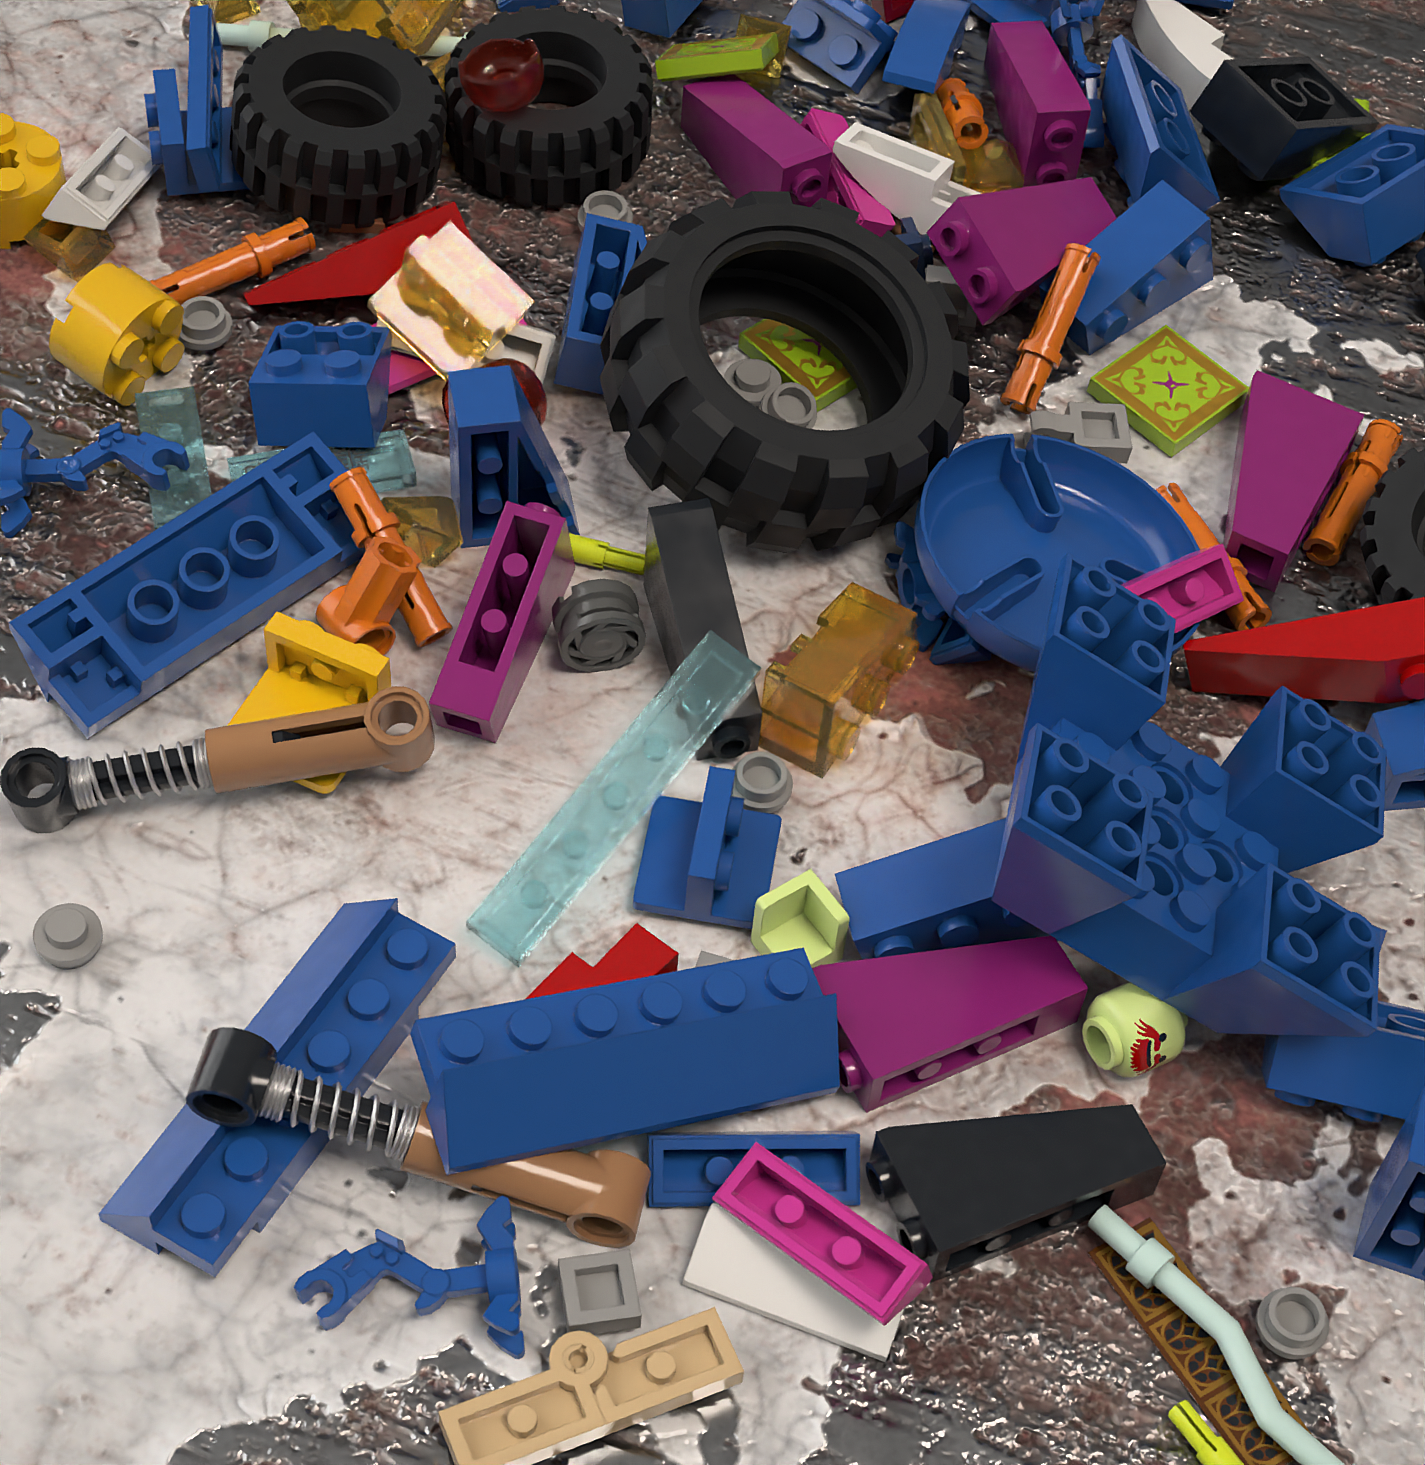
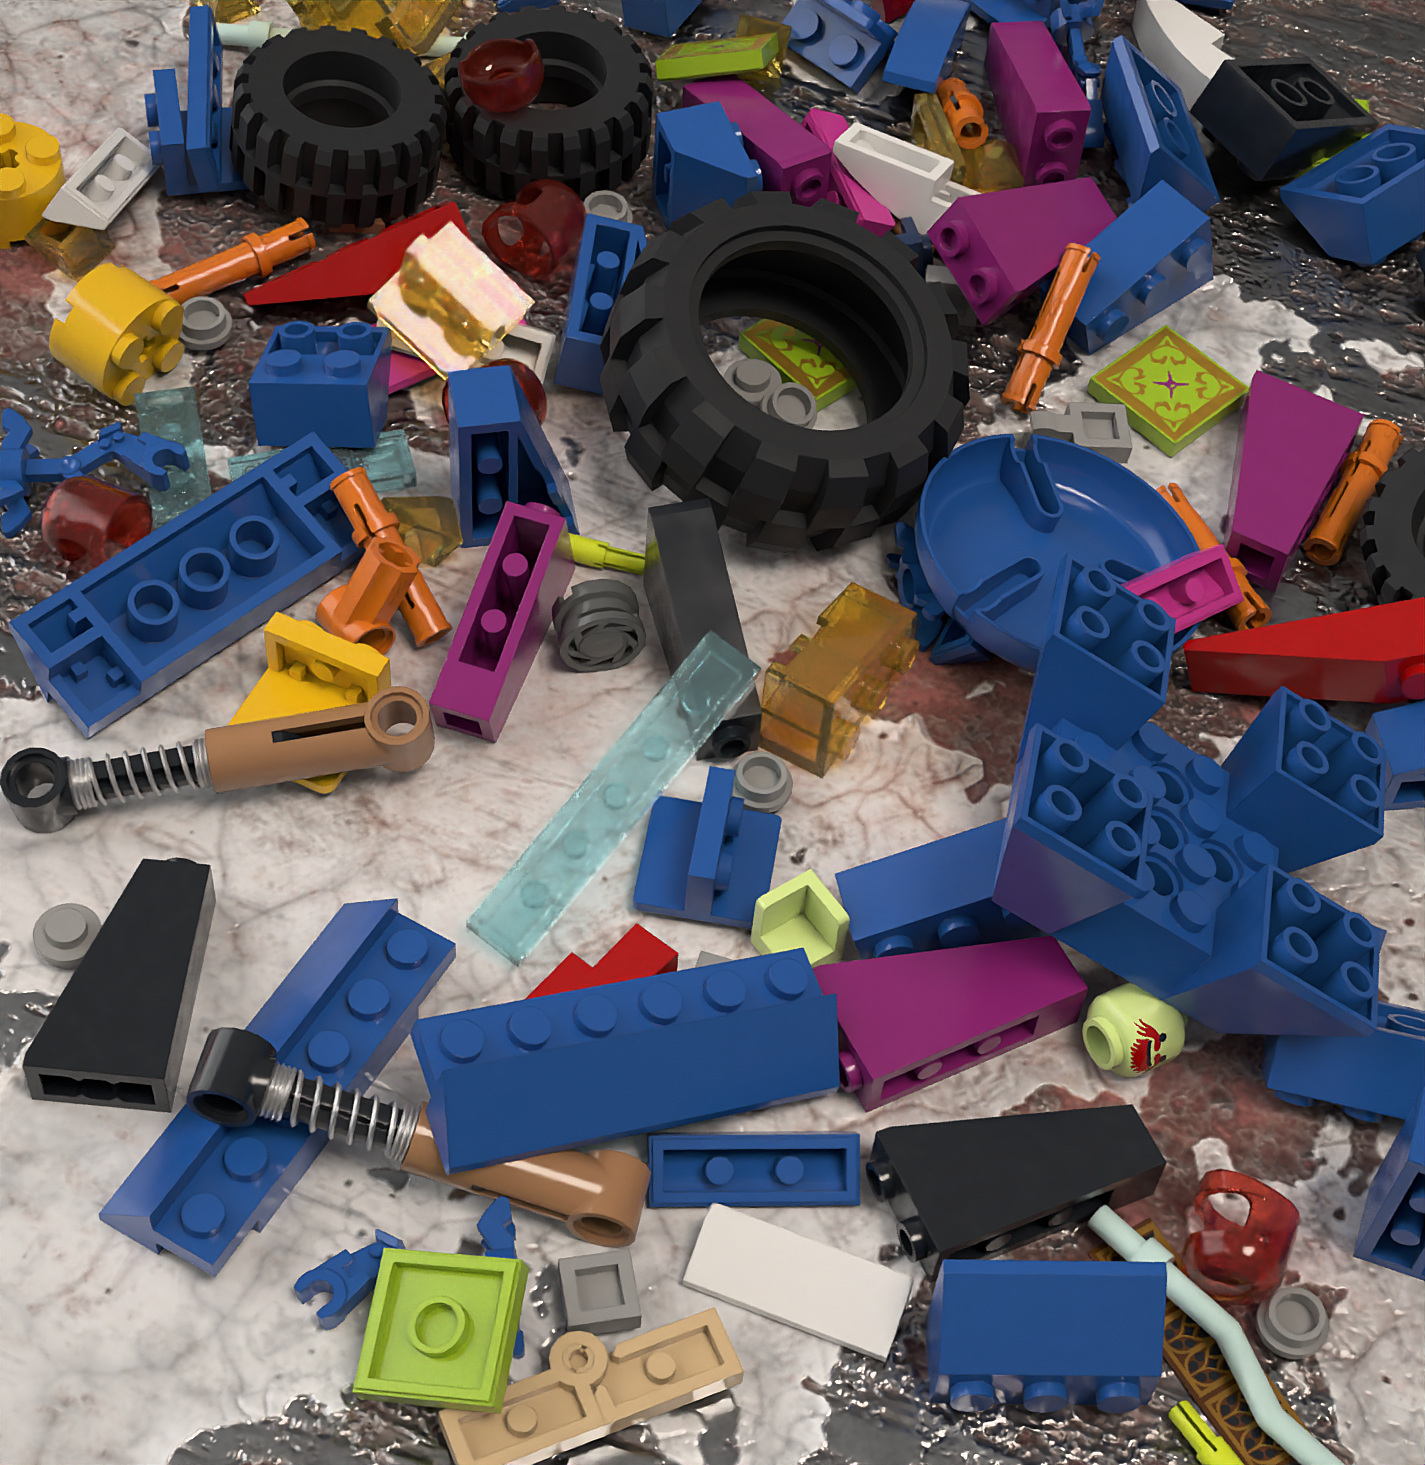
dark pink slope [712,1142,933,1326] -> none
none -> black slope [22,857,216,1113]
none -> clear red helmet [40,475,153,570]
none -> lime tile [352,1248,529,1414]
none -> clear red helmet [482,178,587,280]
none -> blue slope [652,101,763,229]
none -> blue slope [925,1259,1167,1413]
none -> clear red helmet [1182,1168,1300,1306]

